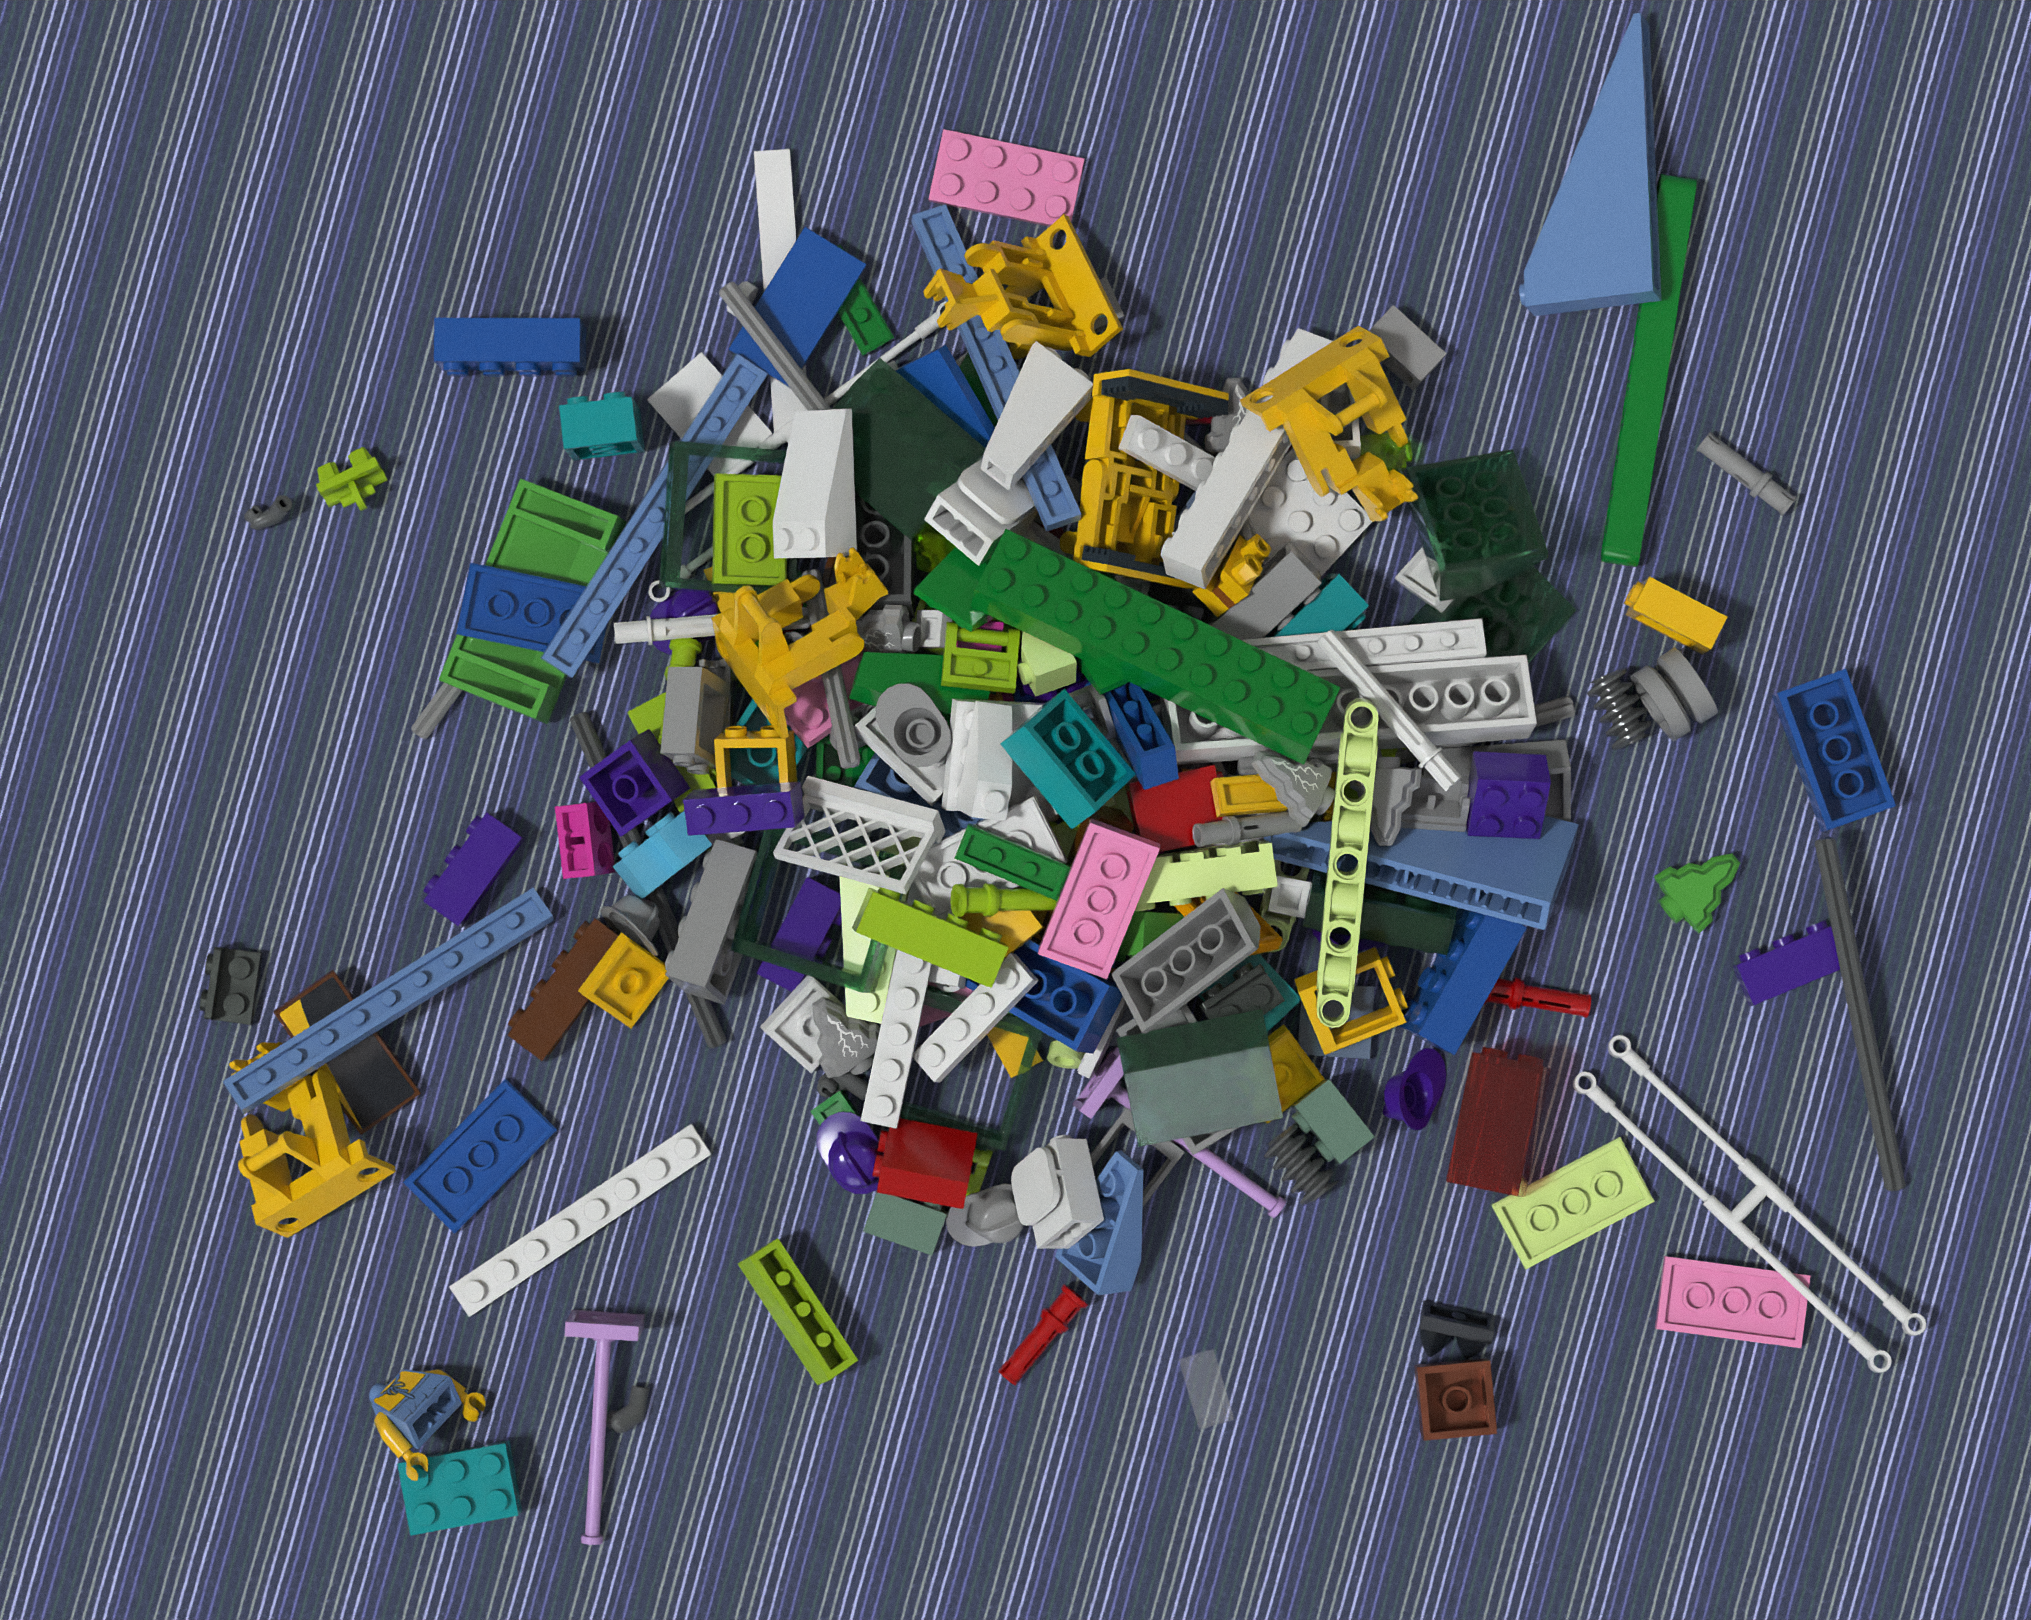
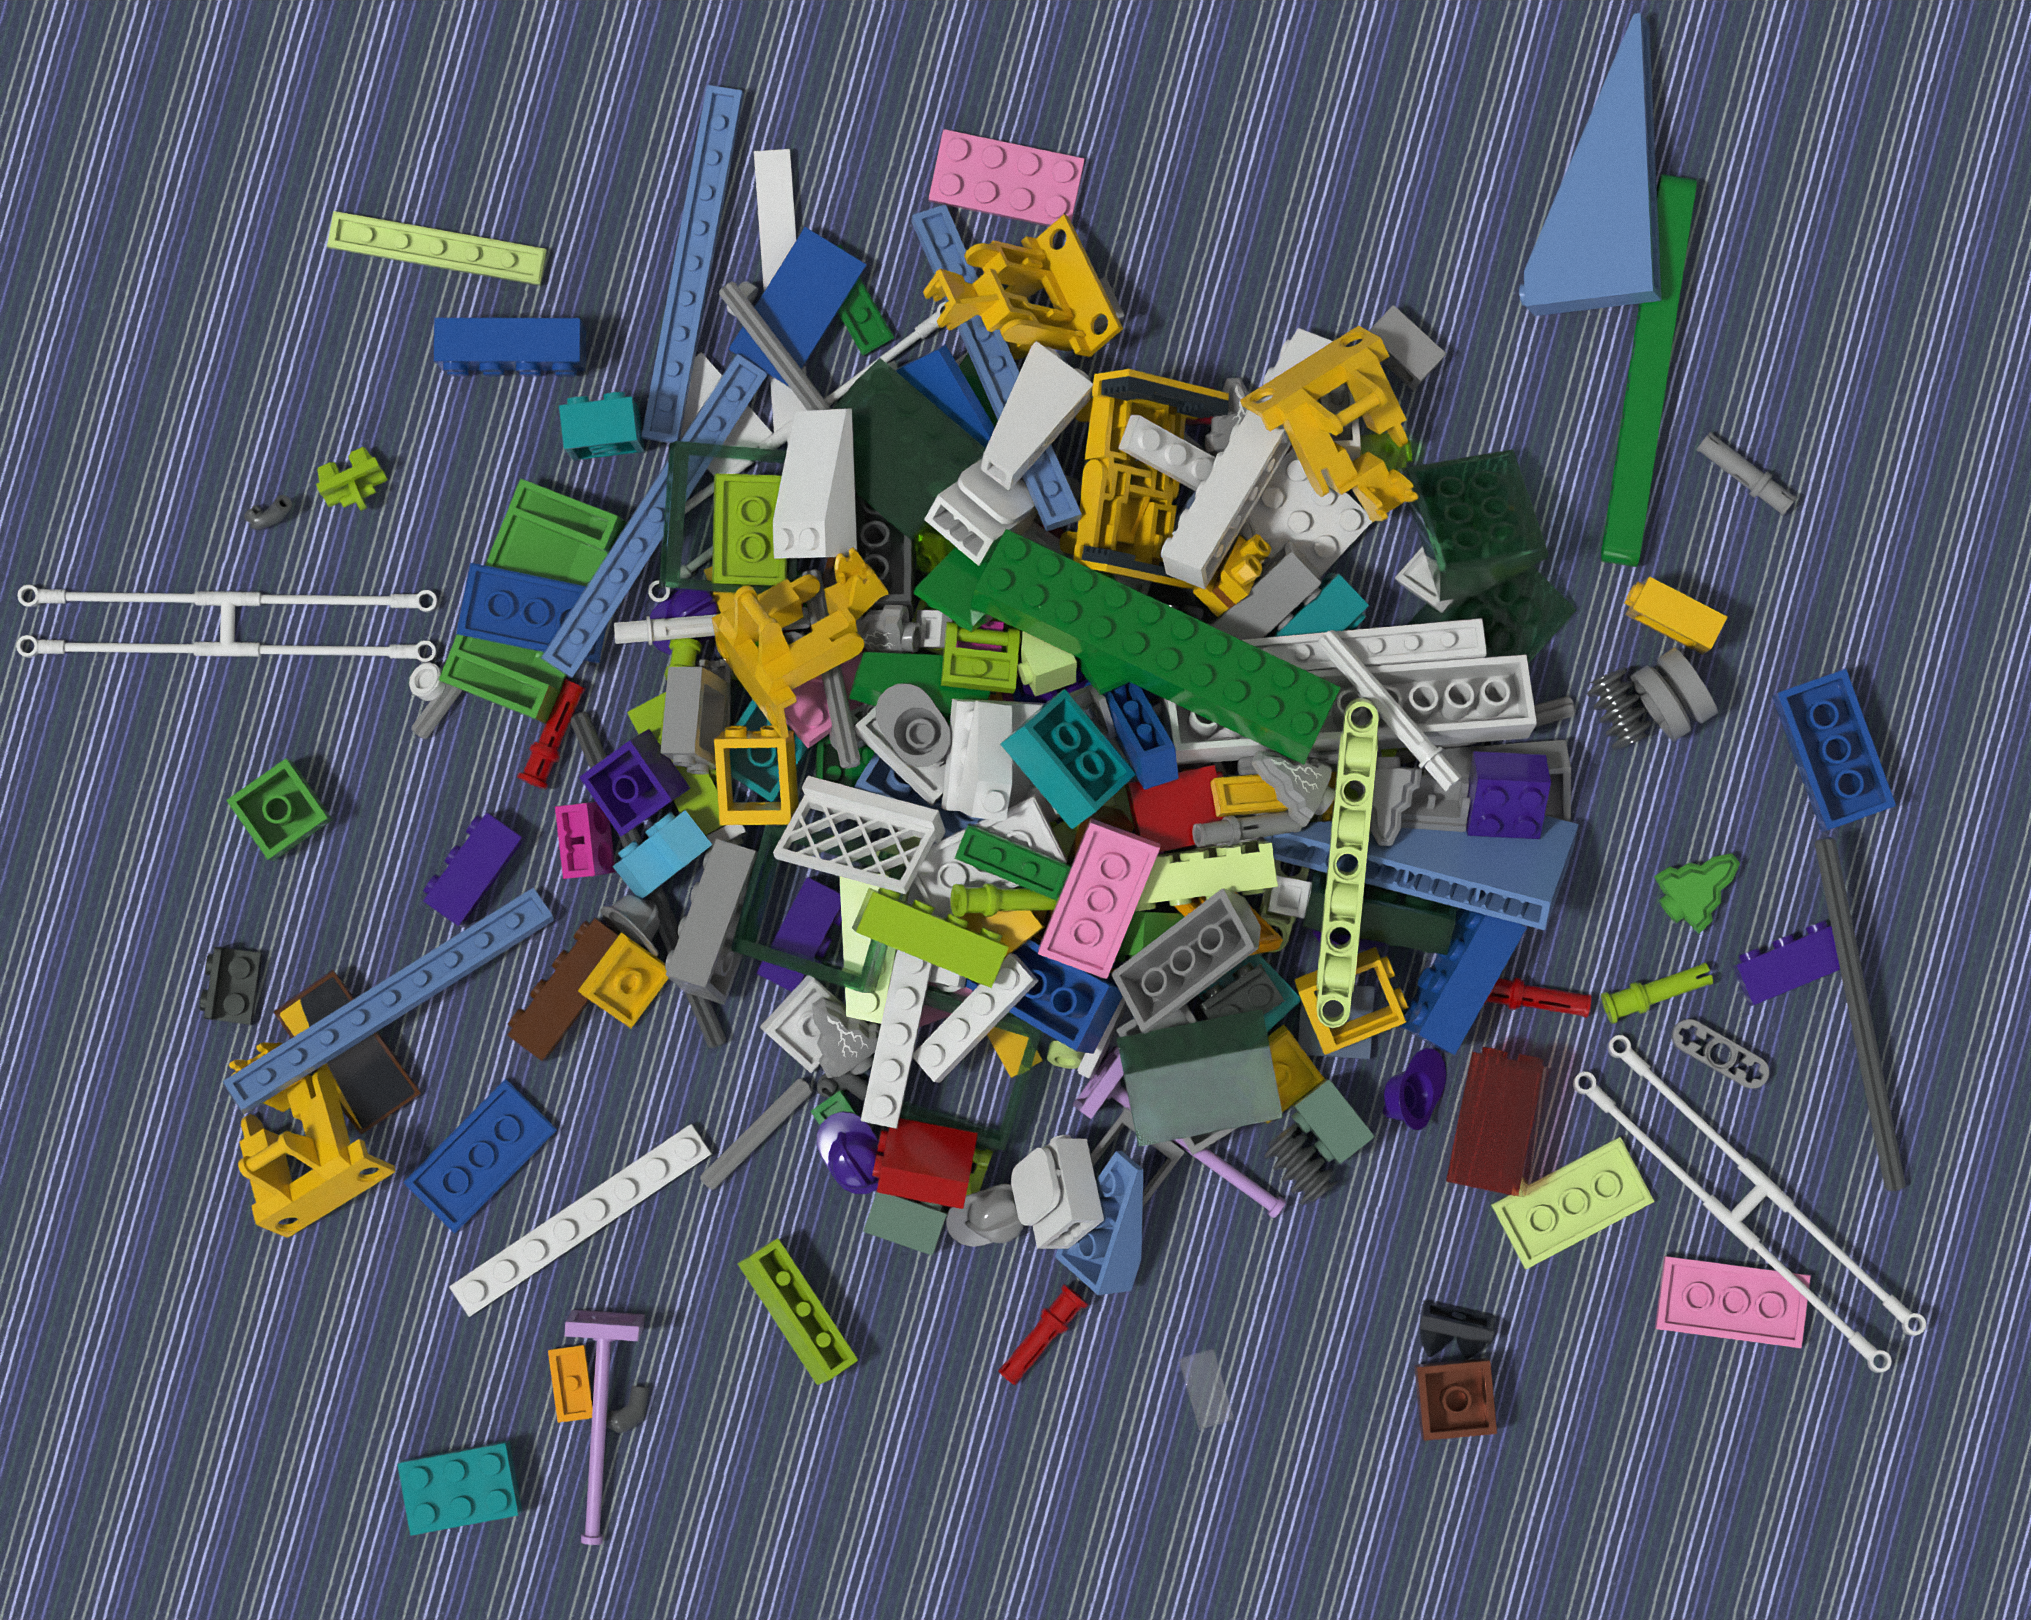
torso [369,1369,486,1481] -> none
dark purple brick [683,781,805,836] -> none
none -> white bar [16,585,438,663]
none -> bright green brick [226,758,333,861]
none -> yellowish green tile [327,211,547,286]
none -> white tile [409,663,446,701]
none -> red pin [517,680,585,790]
none -> light orange plate [548,1345,593,1423]
none -> medium blue plate [641,85,744,445]
none -> light grey axle [700,1078,813,1190]
none -> lime pin [1601,962,1713,1024]
none -> light grey beam [1671,1019,1769,1089]

